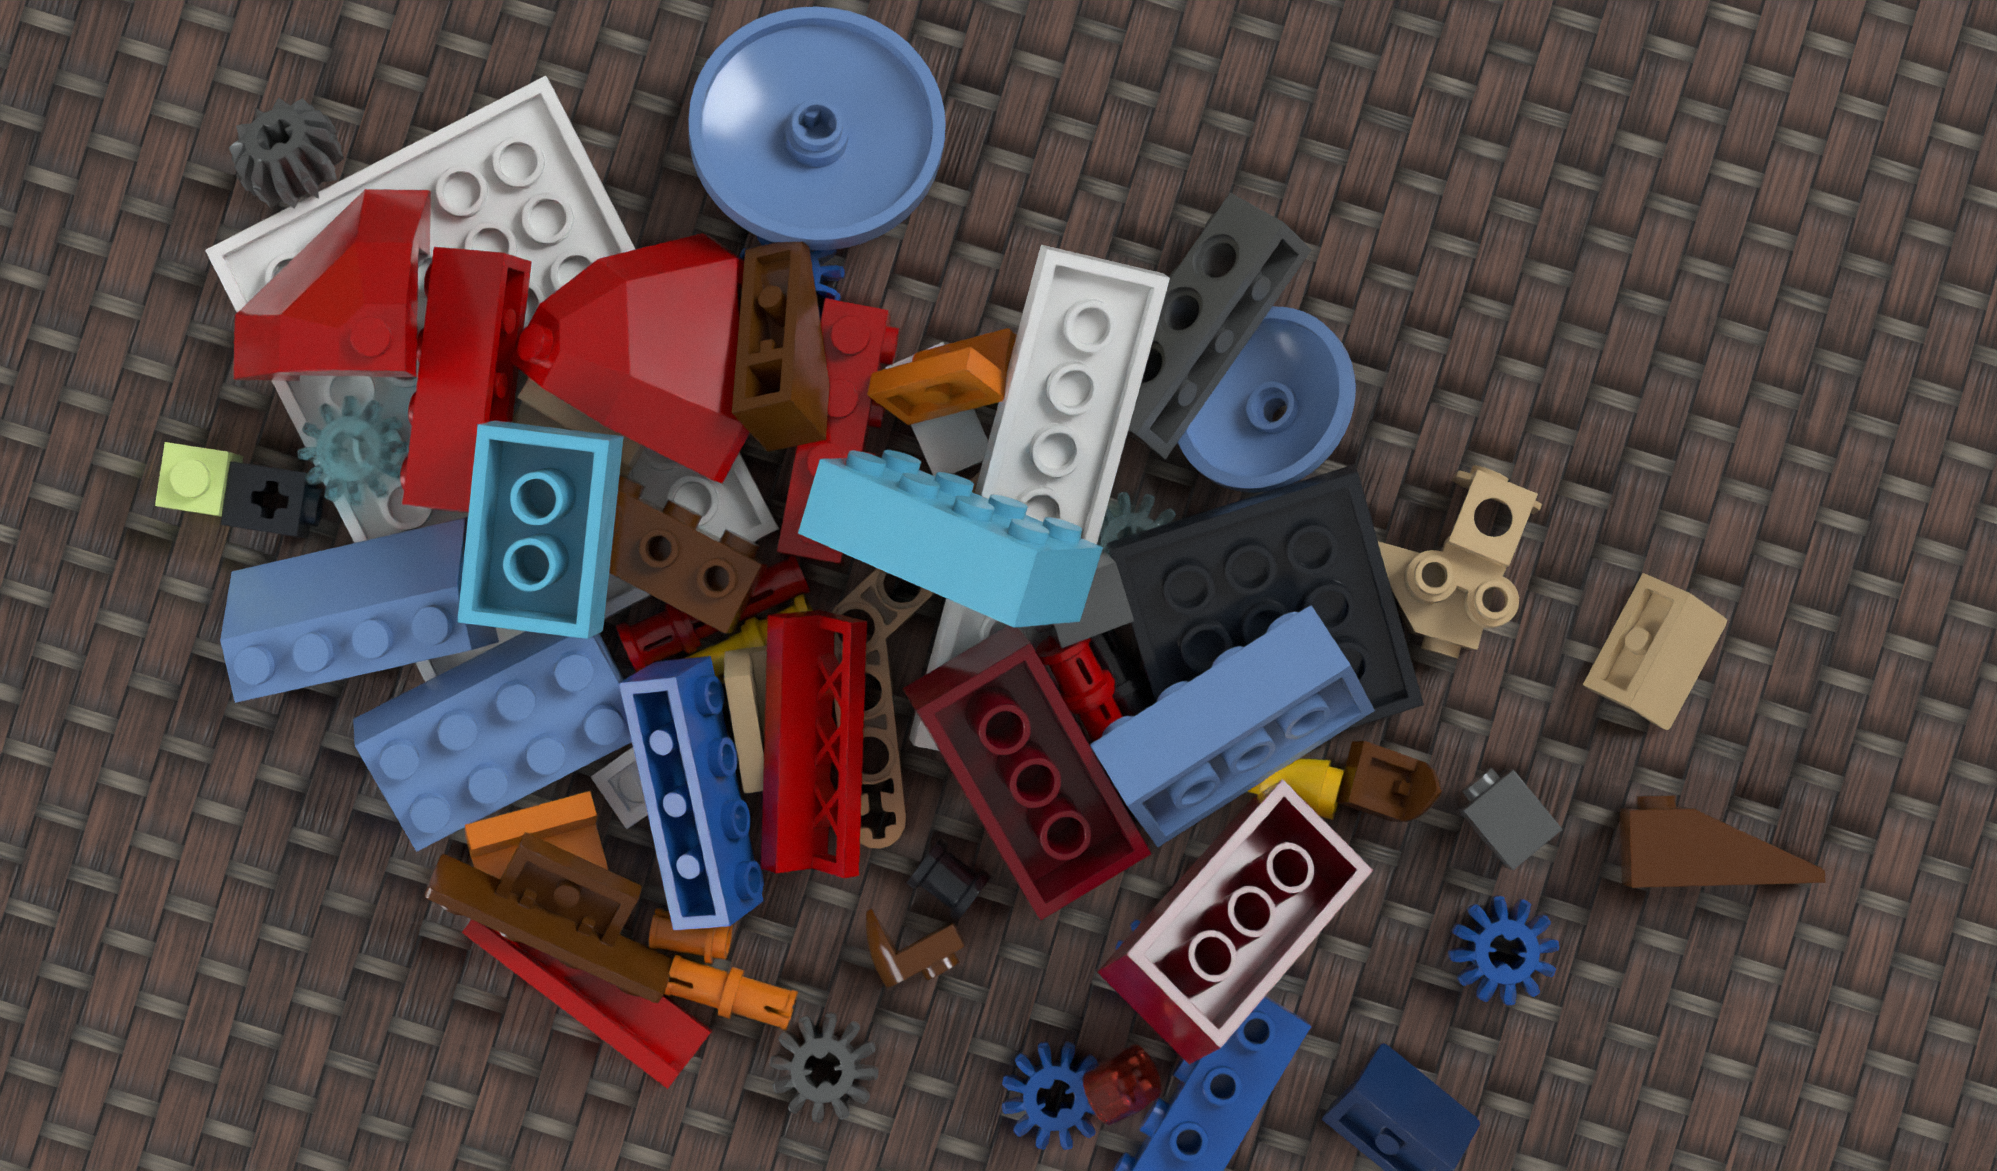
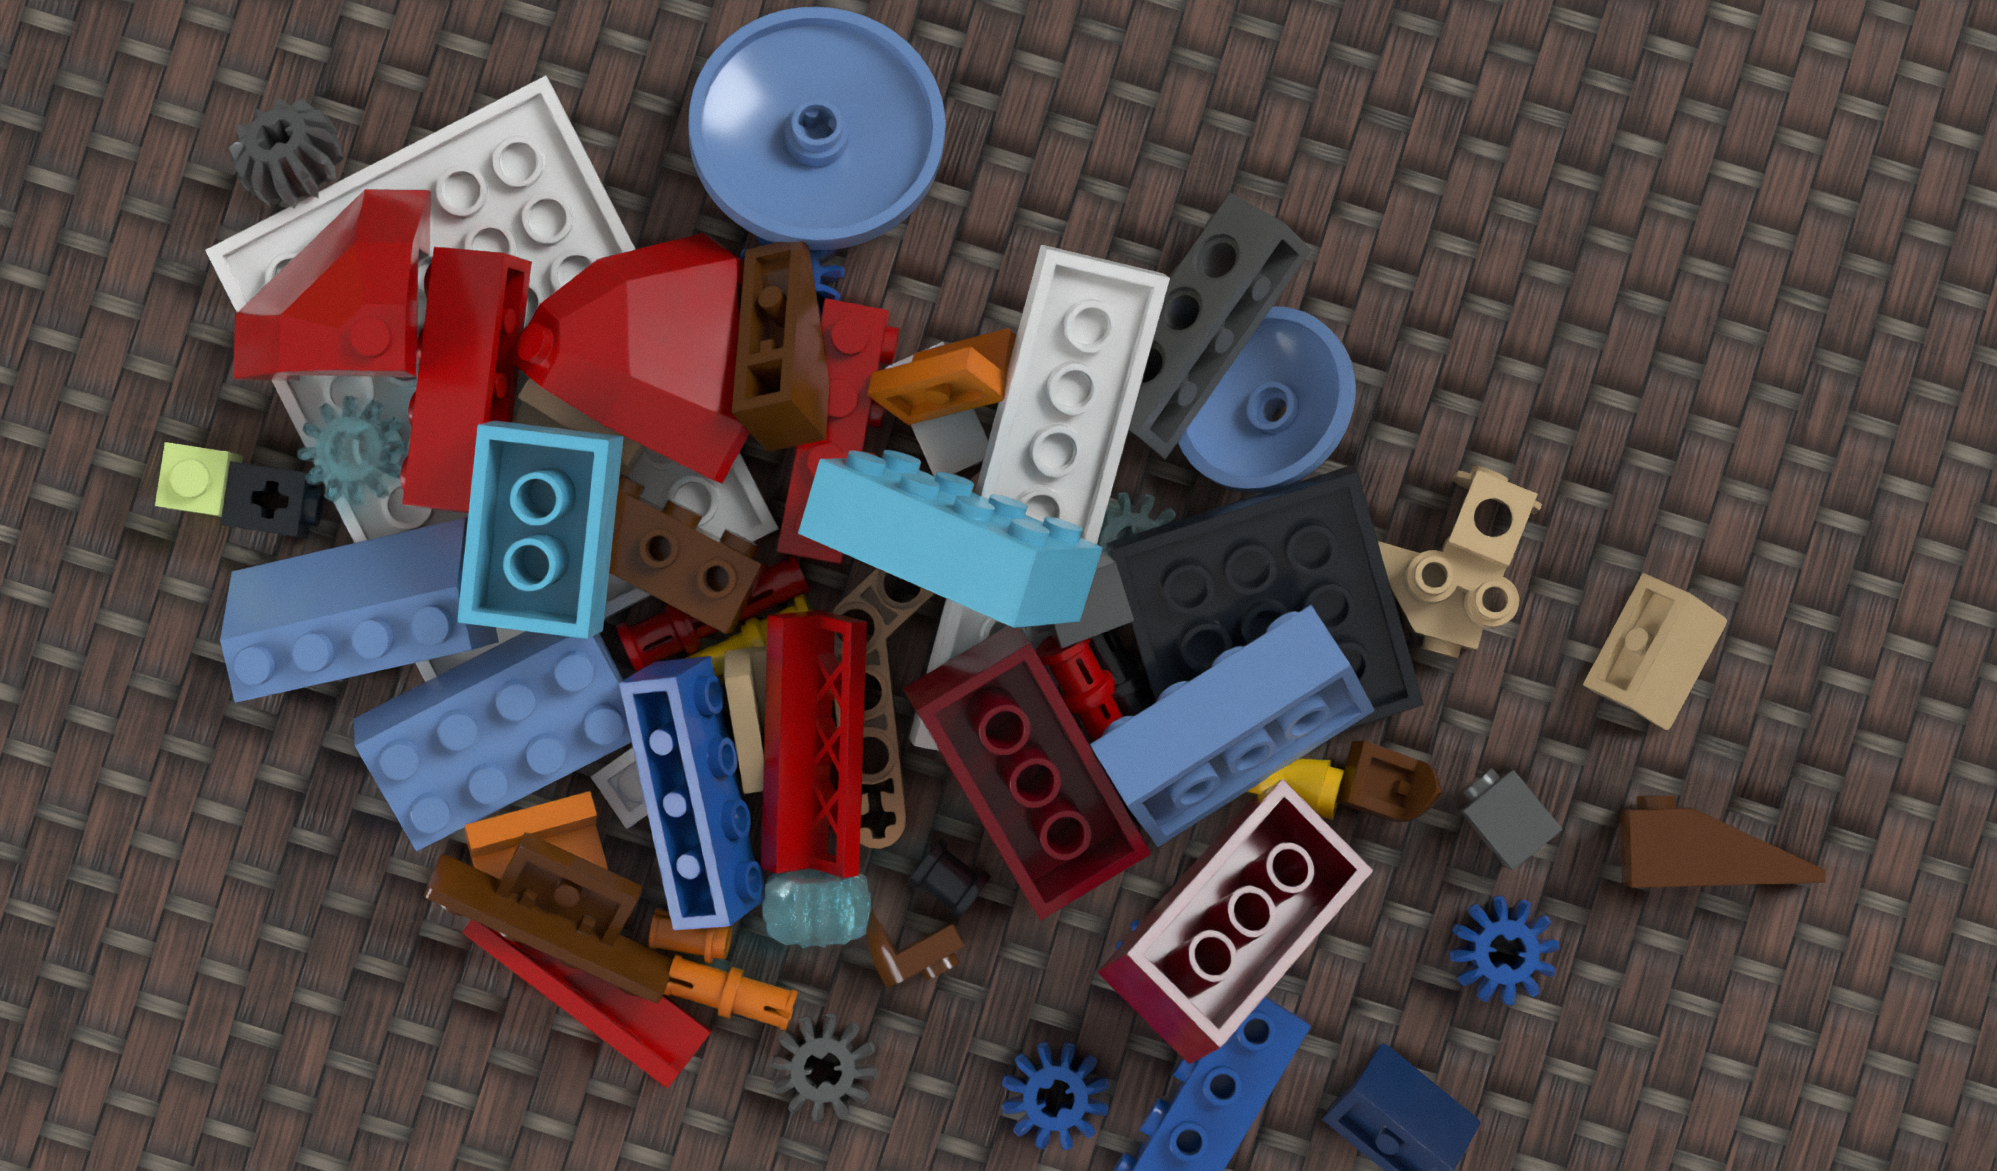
clear red beam [1083,1044,1161,1125] -> none
none -> clear light blue gear [762,868,871,948]

